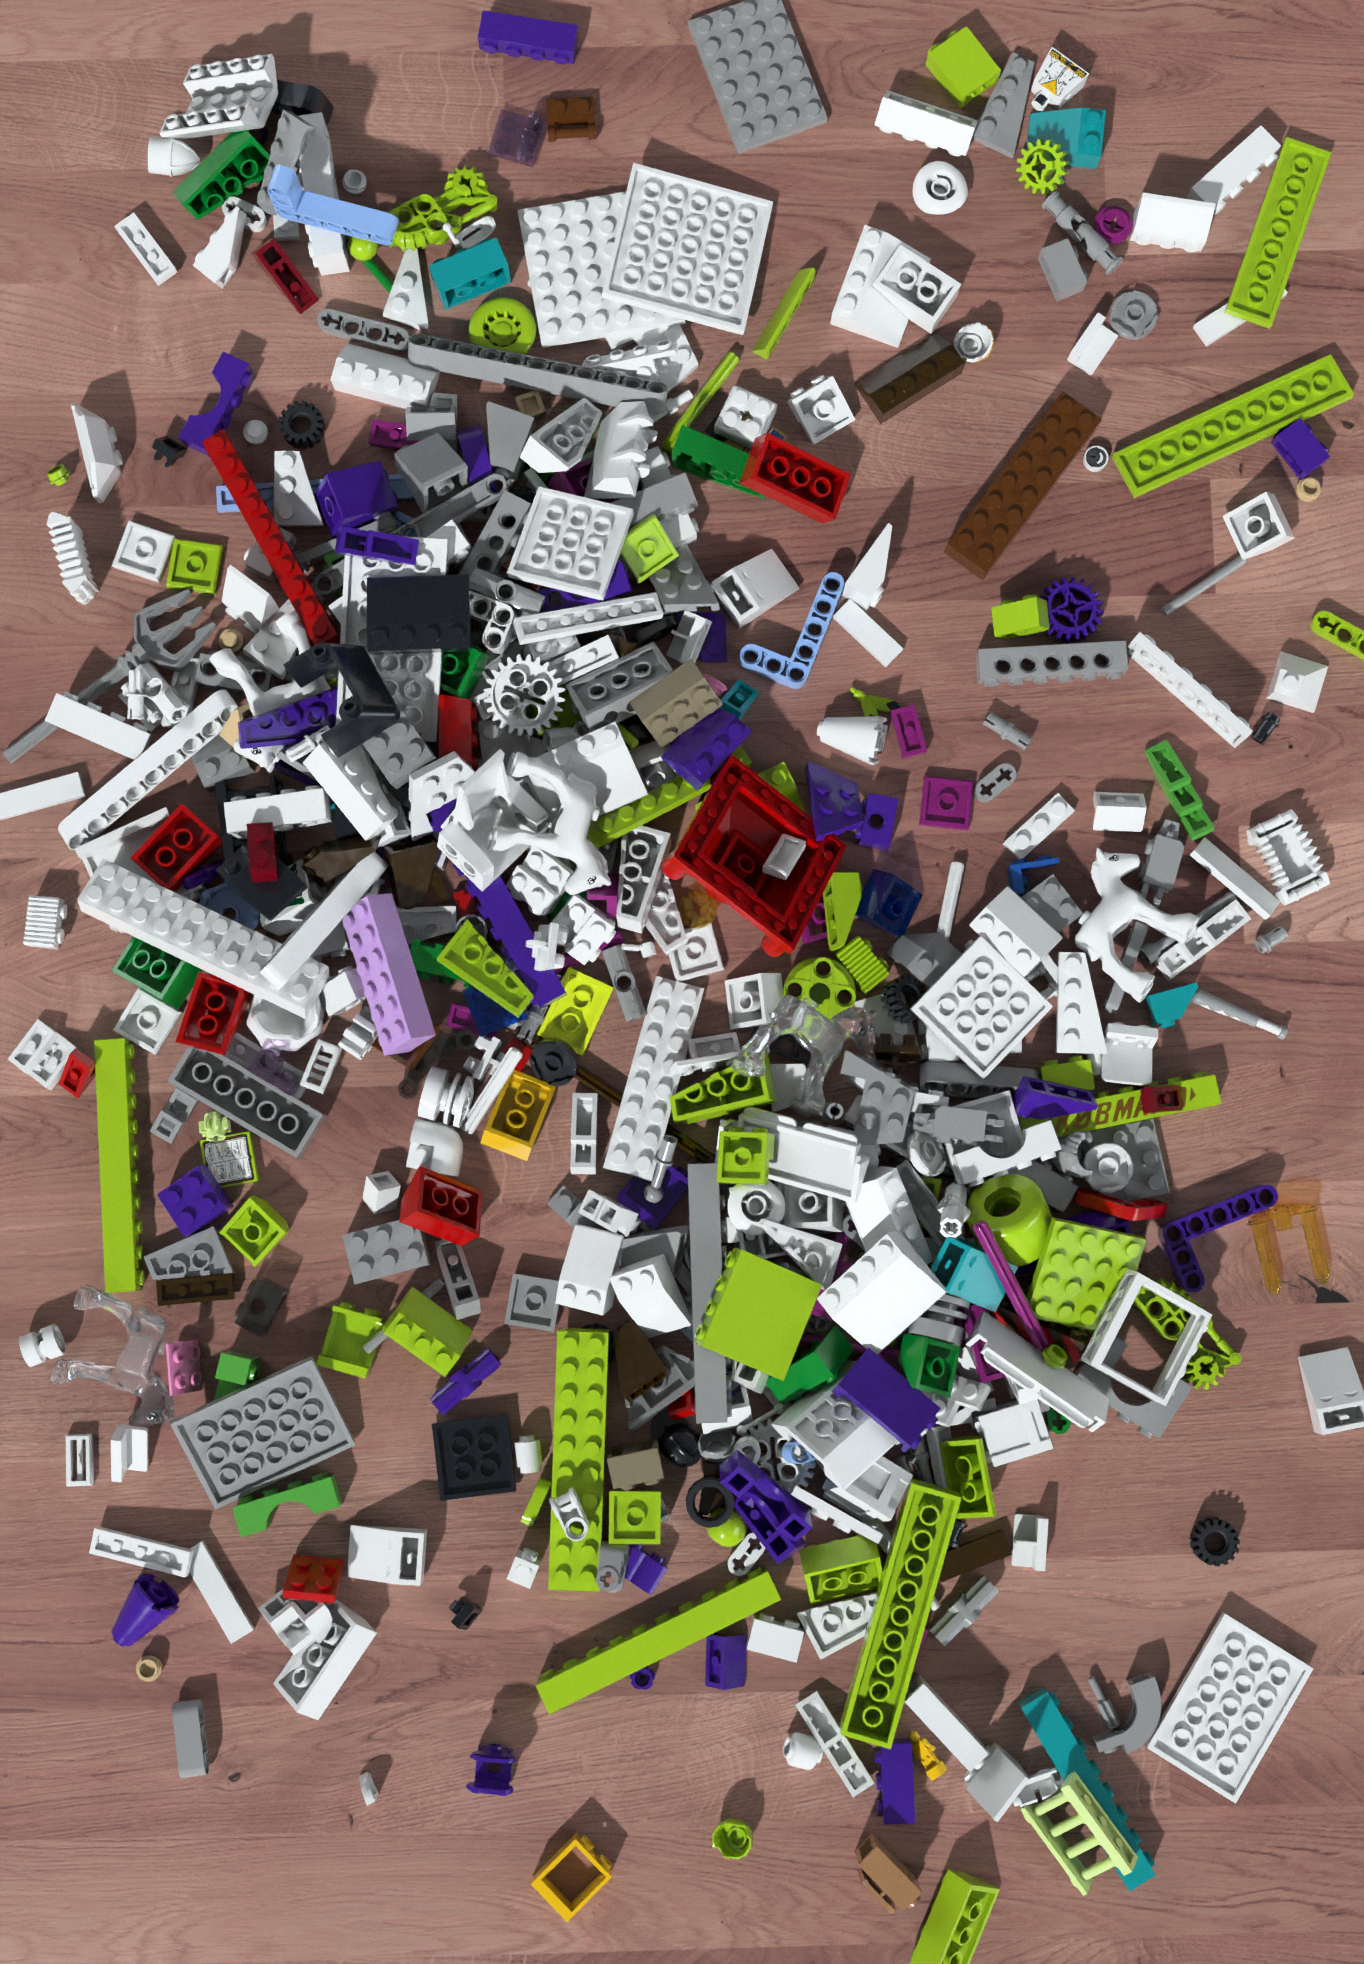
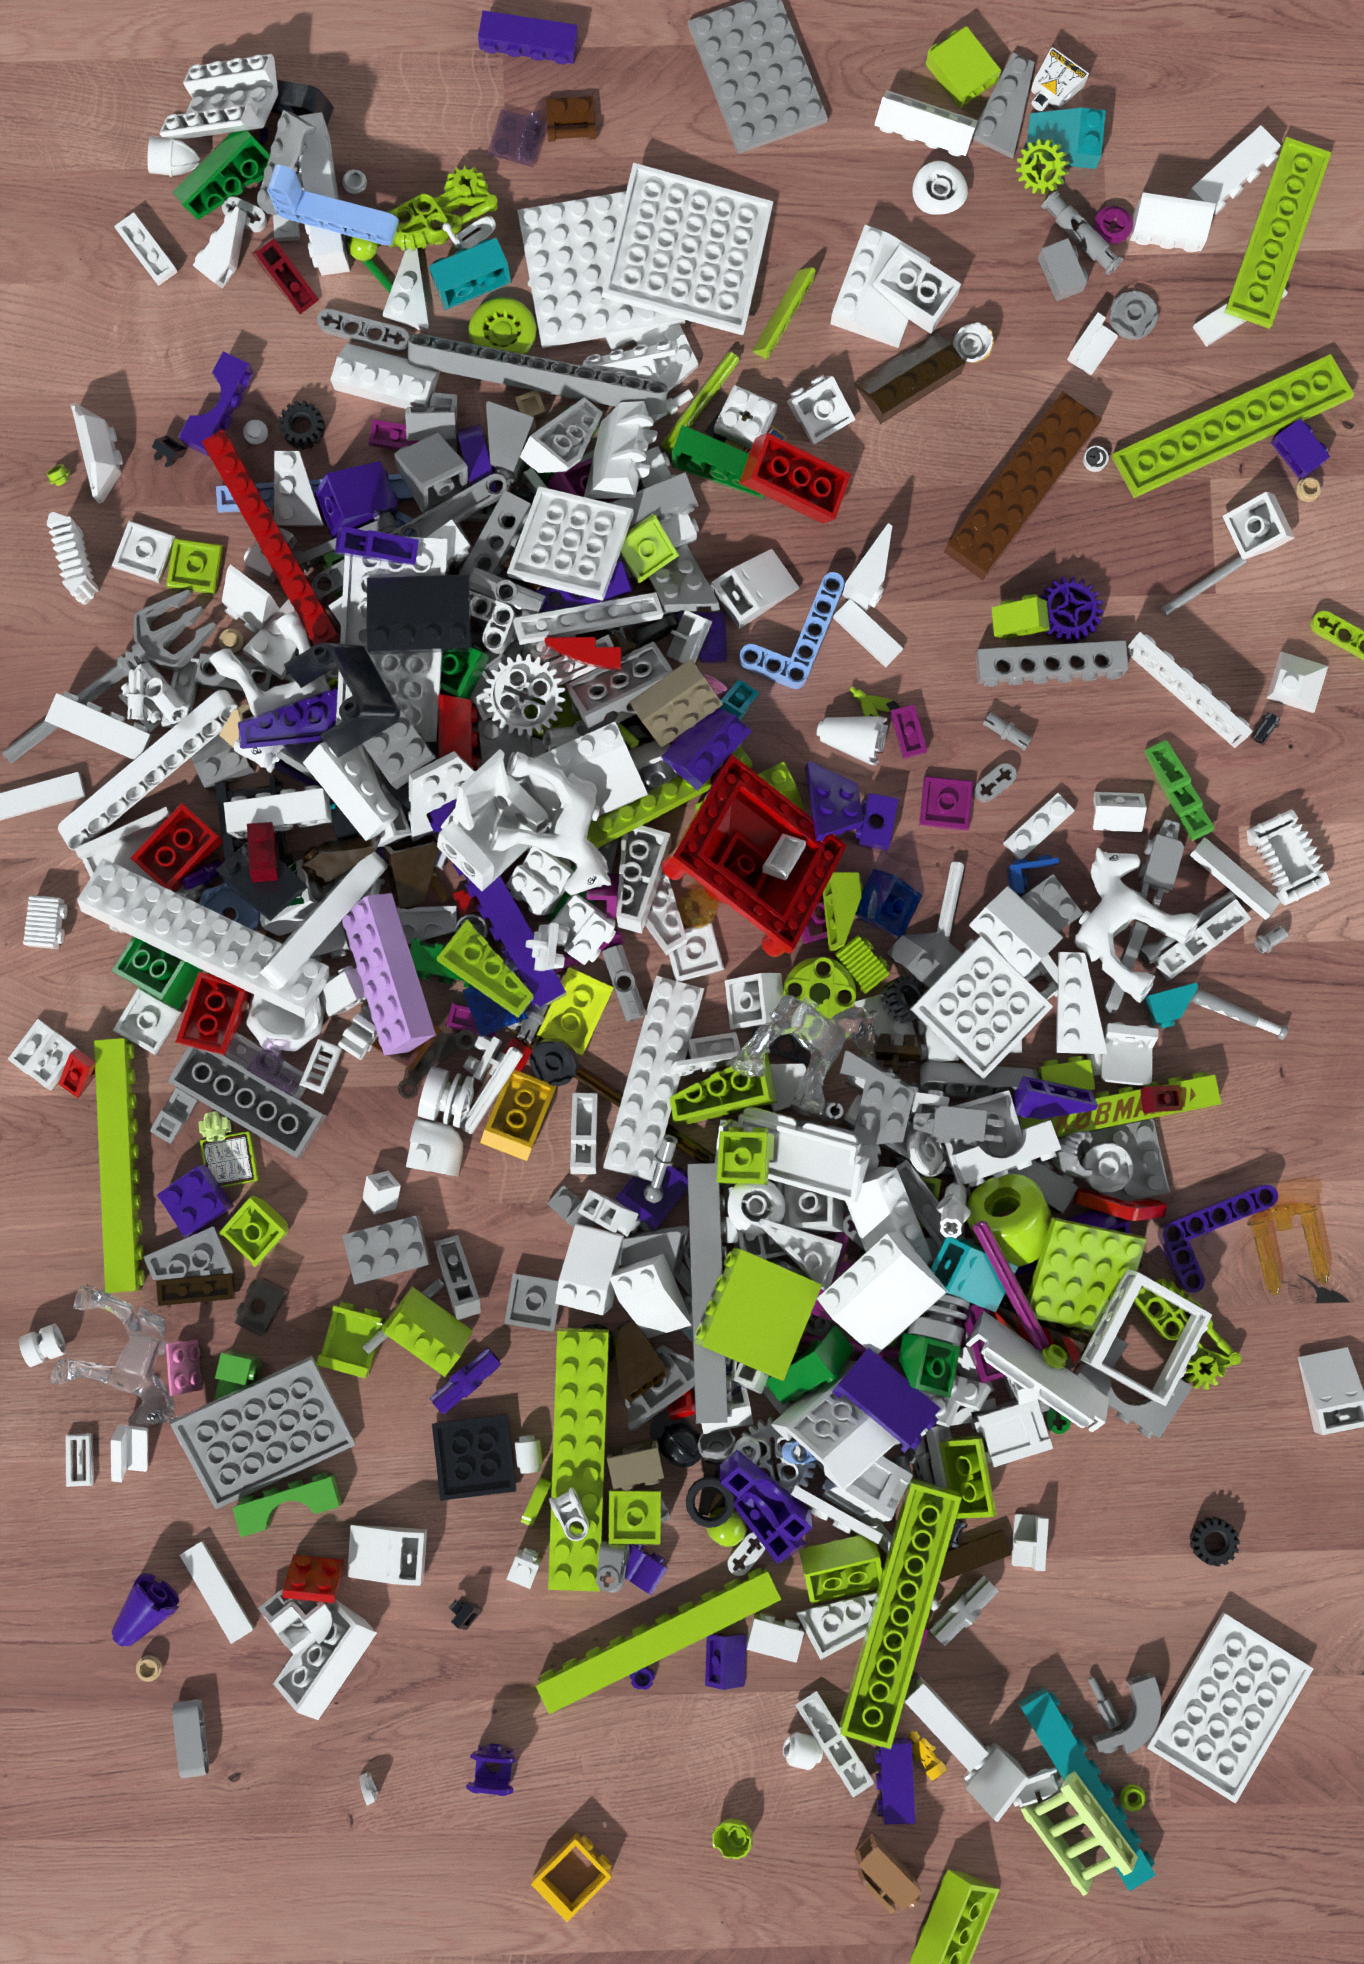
white plate [89,1526,194,1577] -> none
white axle [285,725,330,762] -> none
red slope [399,1166,483,1246] -> none
white hand [621,942,657,958] -> none
white hinge [737,1403,785,1435] -> none
none -> red slope [545,637,622,670]
none -> lime plate [1119,1784,1146,1811]

